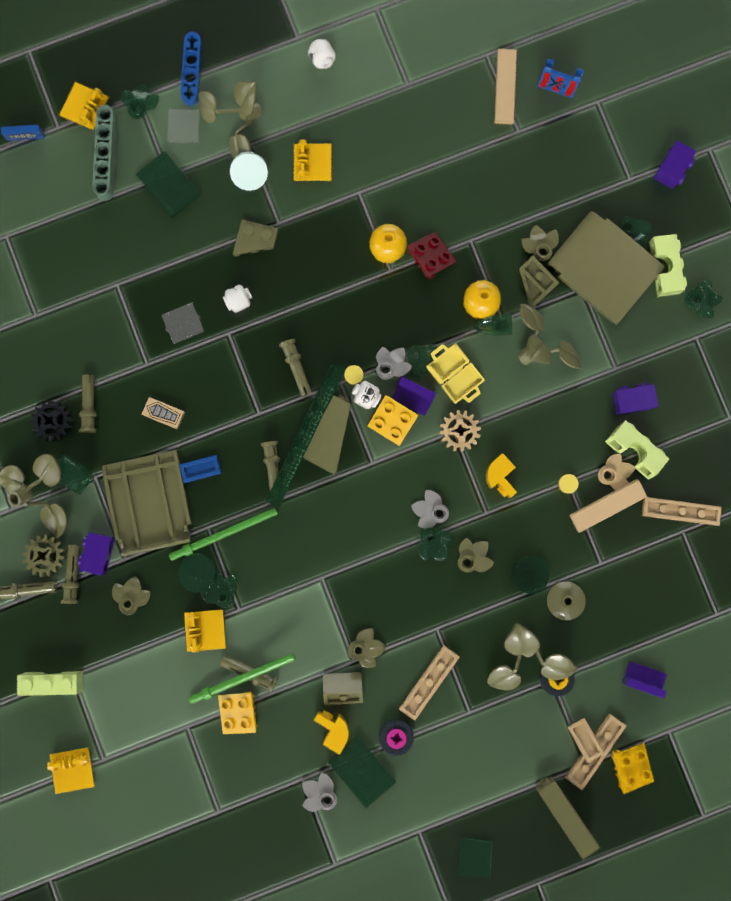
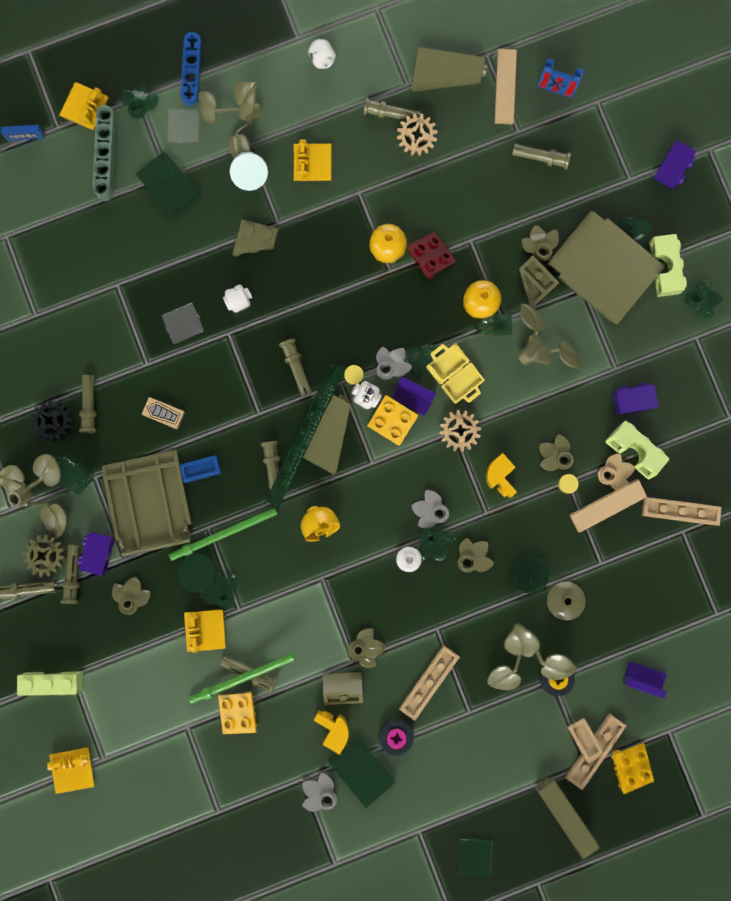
none -> yellow cylinder [301,506,340,542]
none -> olive pin [363,97,421,123]
none -> white head [396,547,422,572]
none -> tan gear [397,114,438,156]
none -> olive slope [412,47,487,91]
none -> olive pin [512,143,571,170]
none -> olive plate [539,434,574,471]

